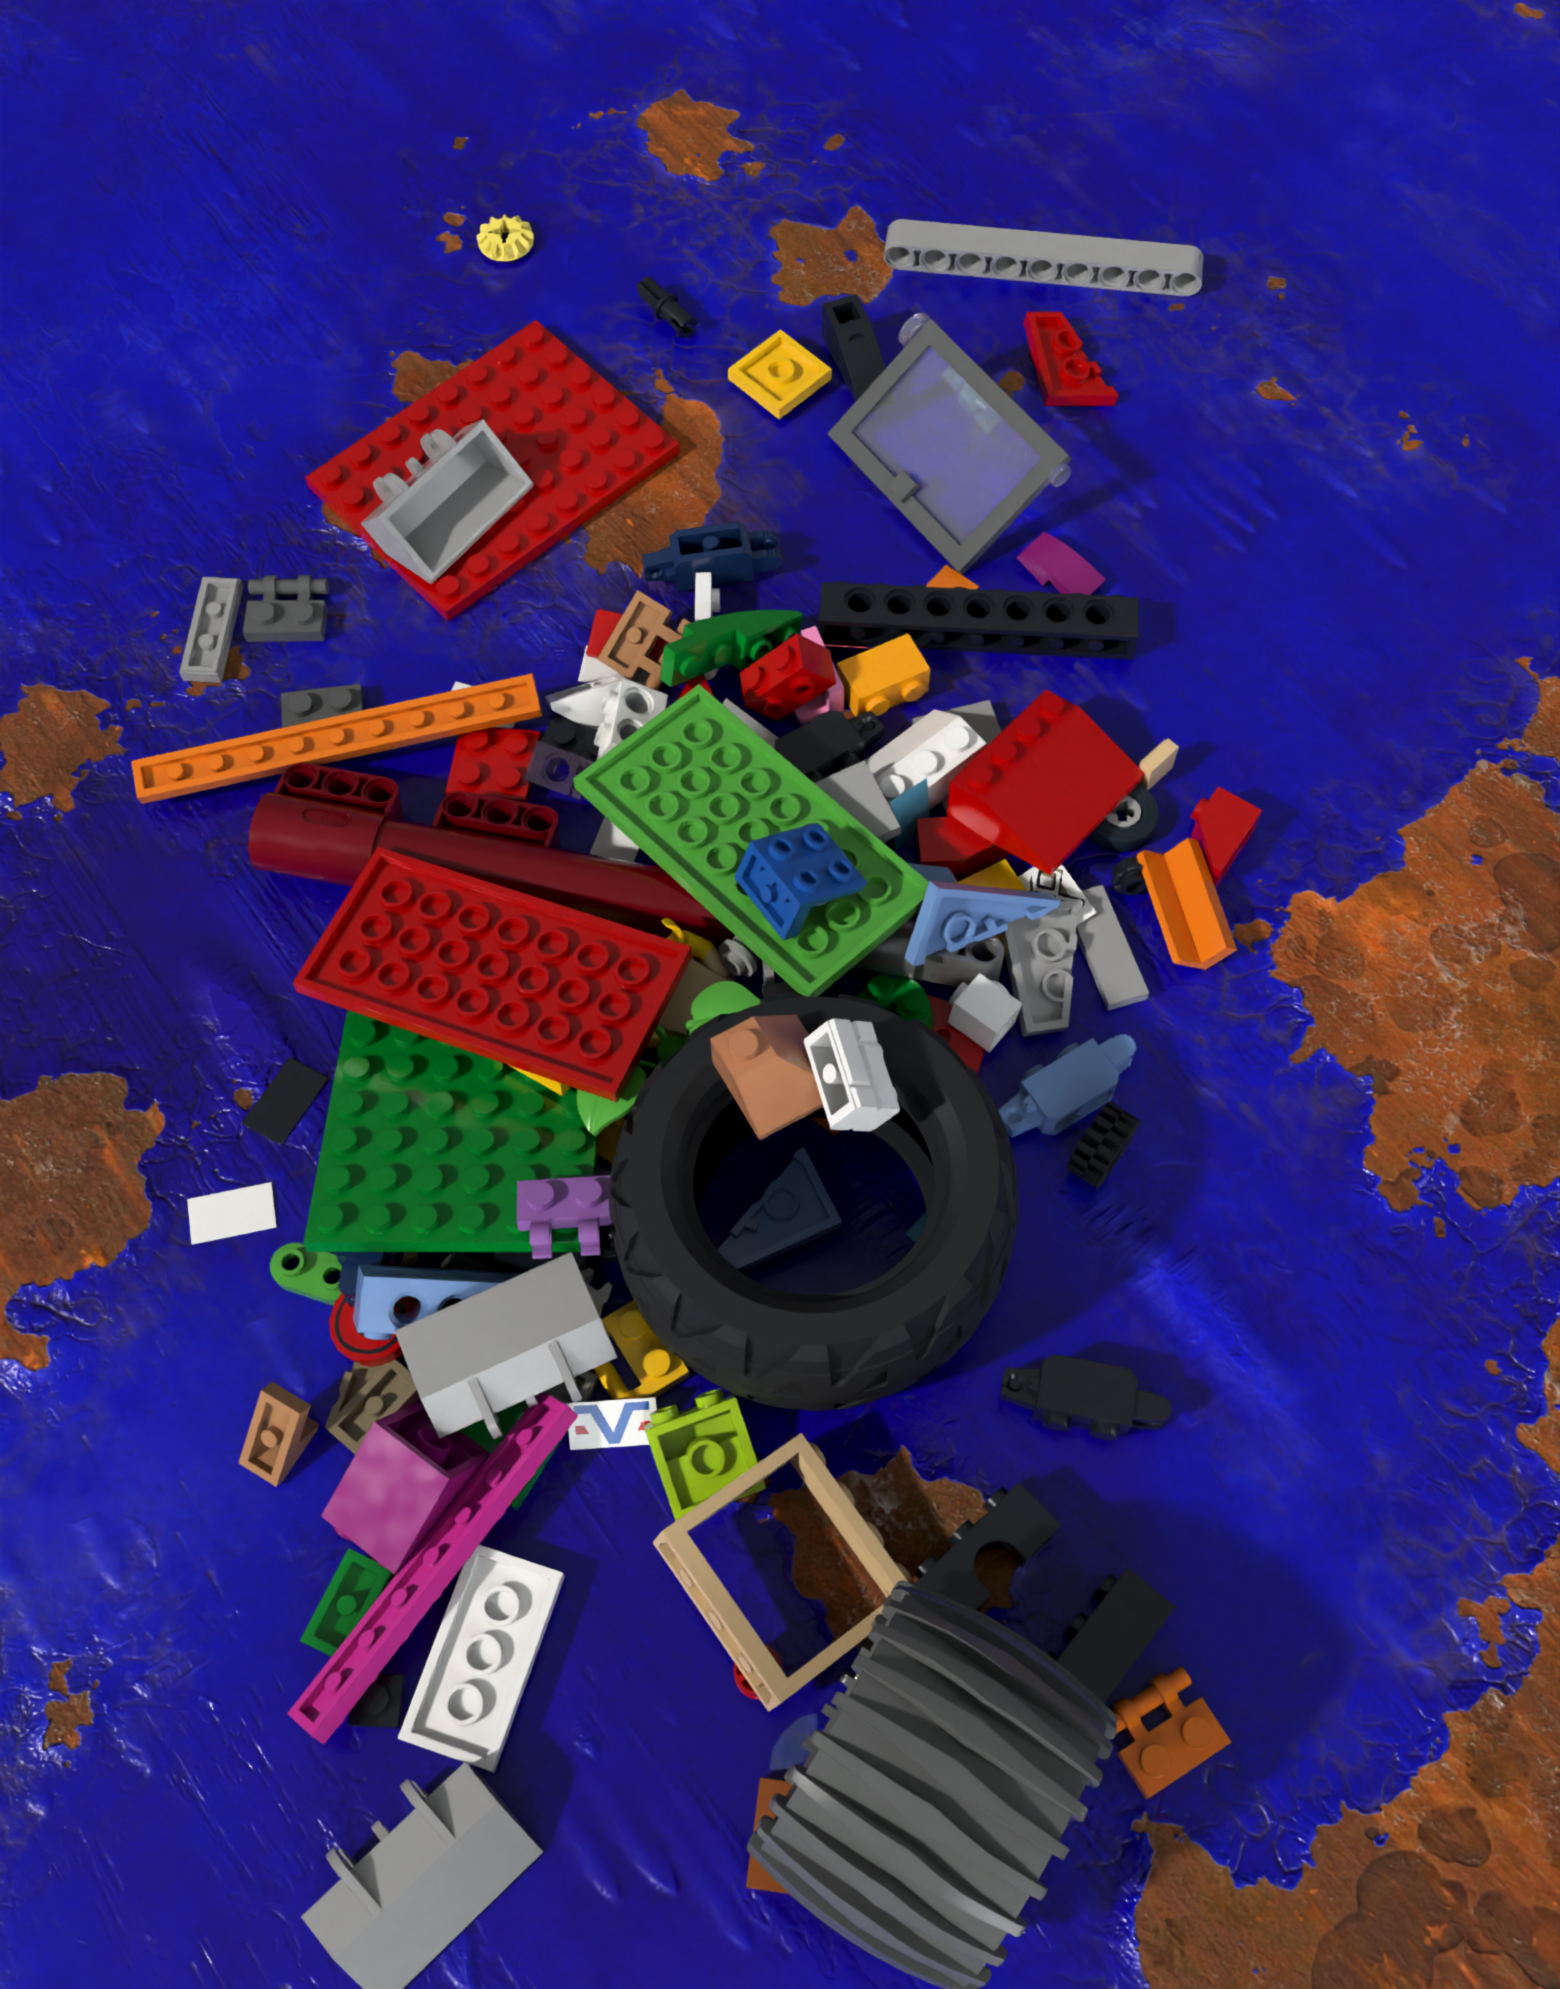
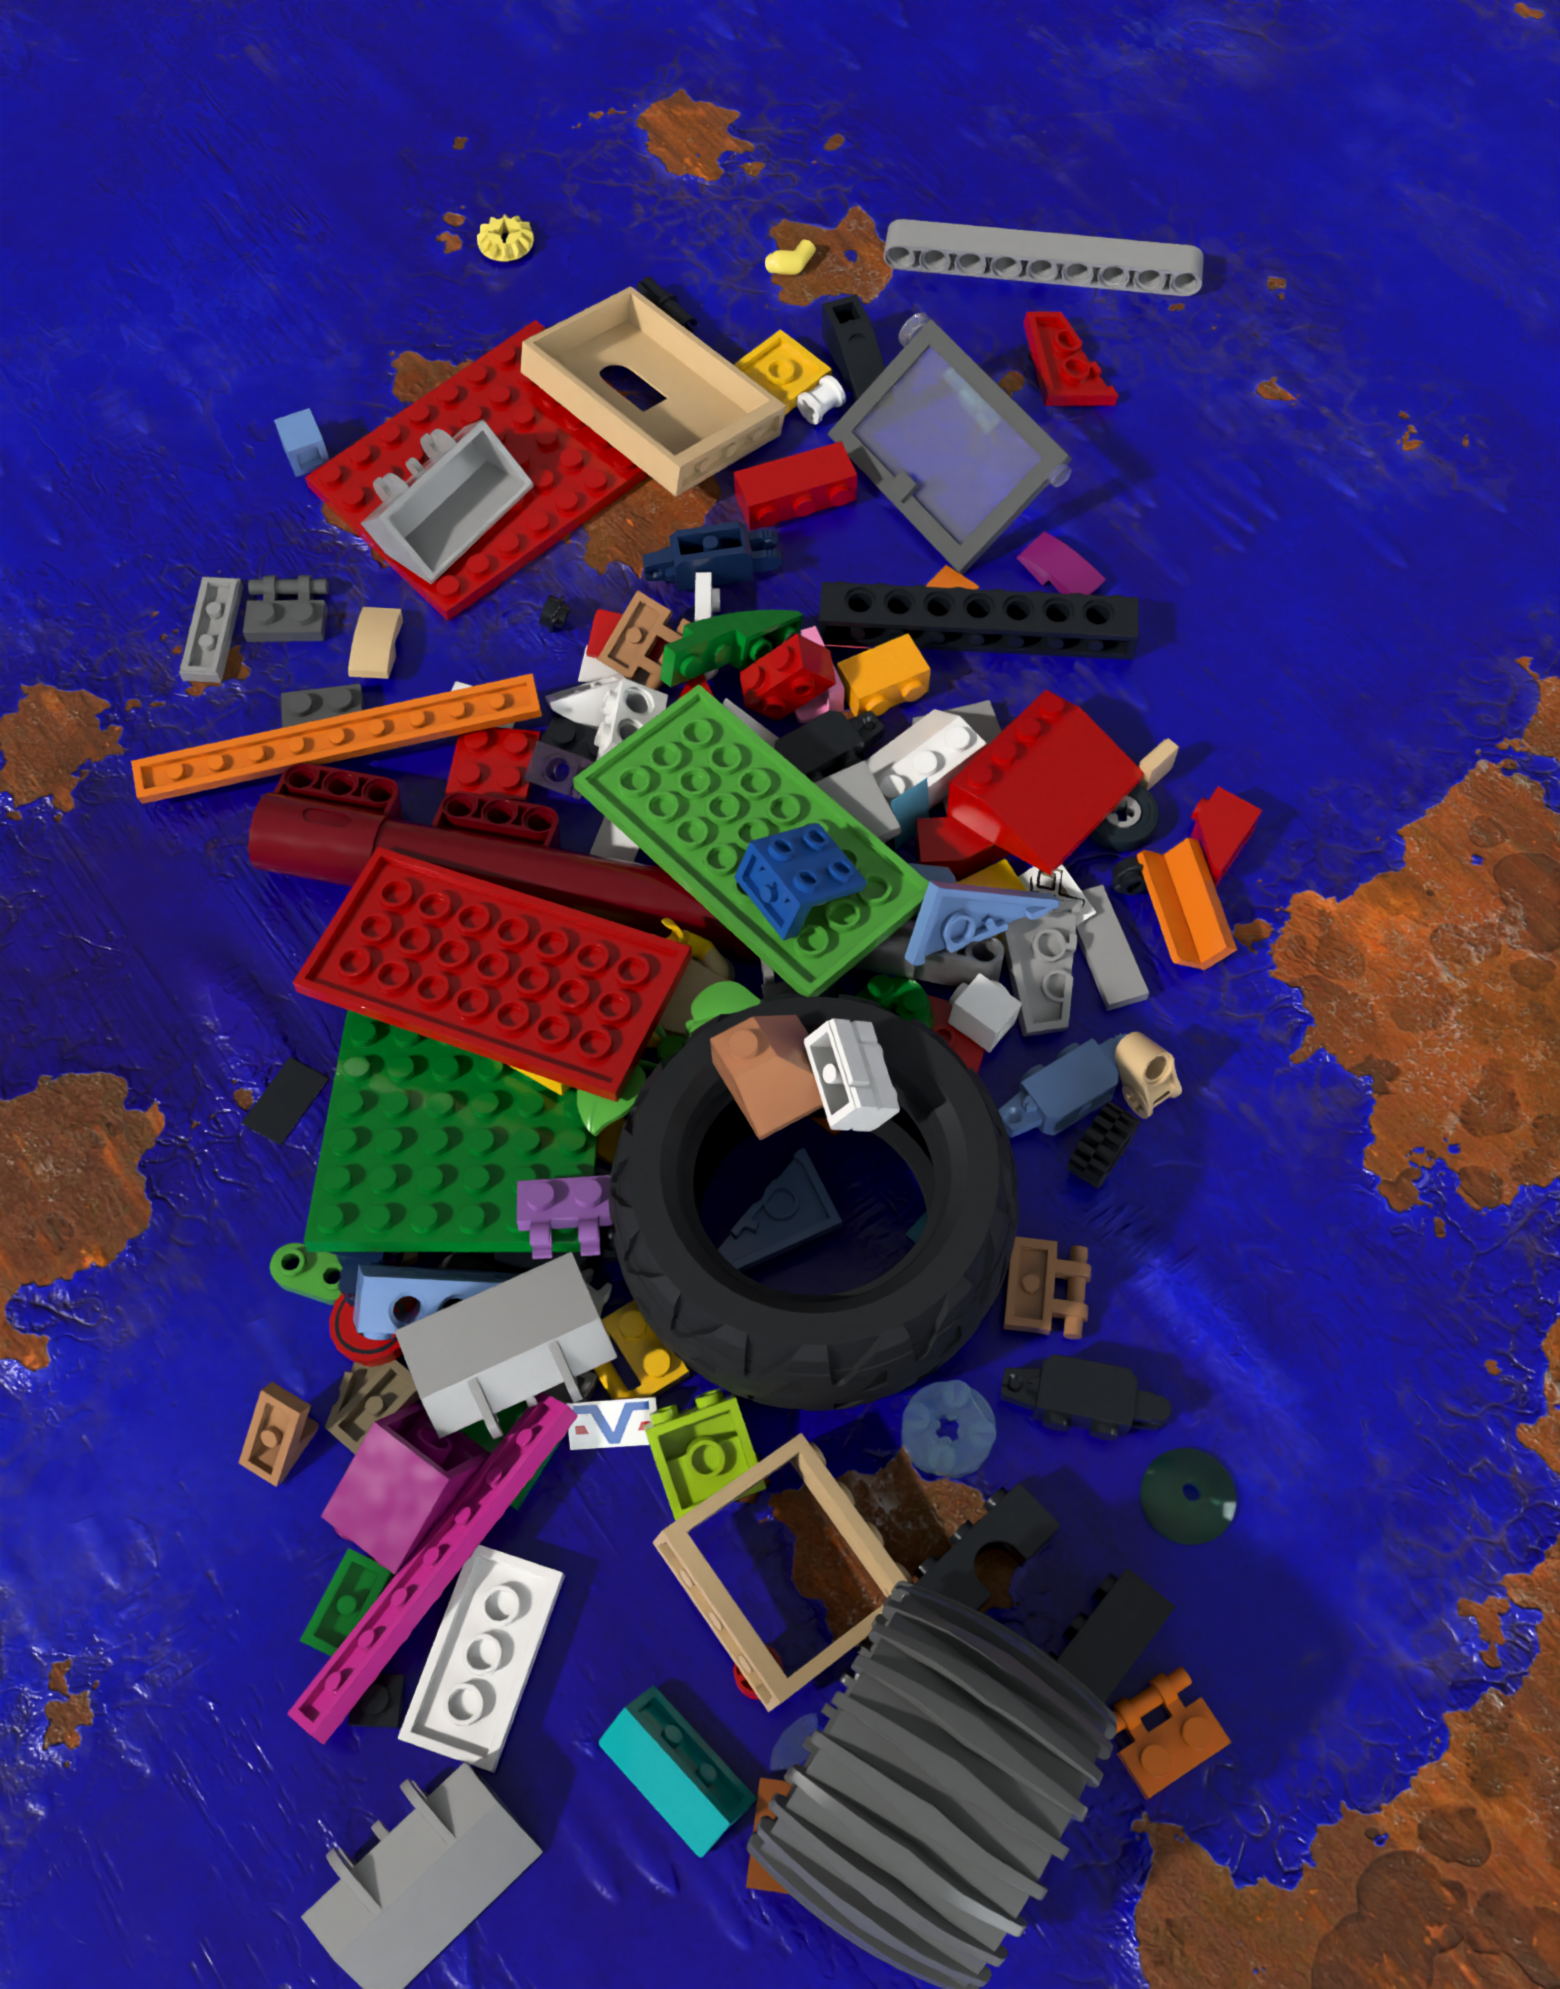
white sticker [187,1182,277,1245] -> none
light grey plate [719,936,760,977] -> none
none -> medium blue brick [274,408,330,477]
none -> tan slope [348,607,403,679]
none -> tan panel [521,287,786,496]
none -> black plate [539,595,570,633]
none -> teal panel [599,1685,757,1857]
none -> red brick [734,441,857,531]
none -> light yellow arm [765,240,816,276]
none -> white bush [796,375,846,425]
none -> clear light blue plate [901,1380,996,1479]
none -> medium nougat plate [1003,1236,1092,1339]
none -> tan piece [1115,1031,1182,1119]
none -> dish [1140,1448,1237,1546]

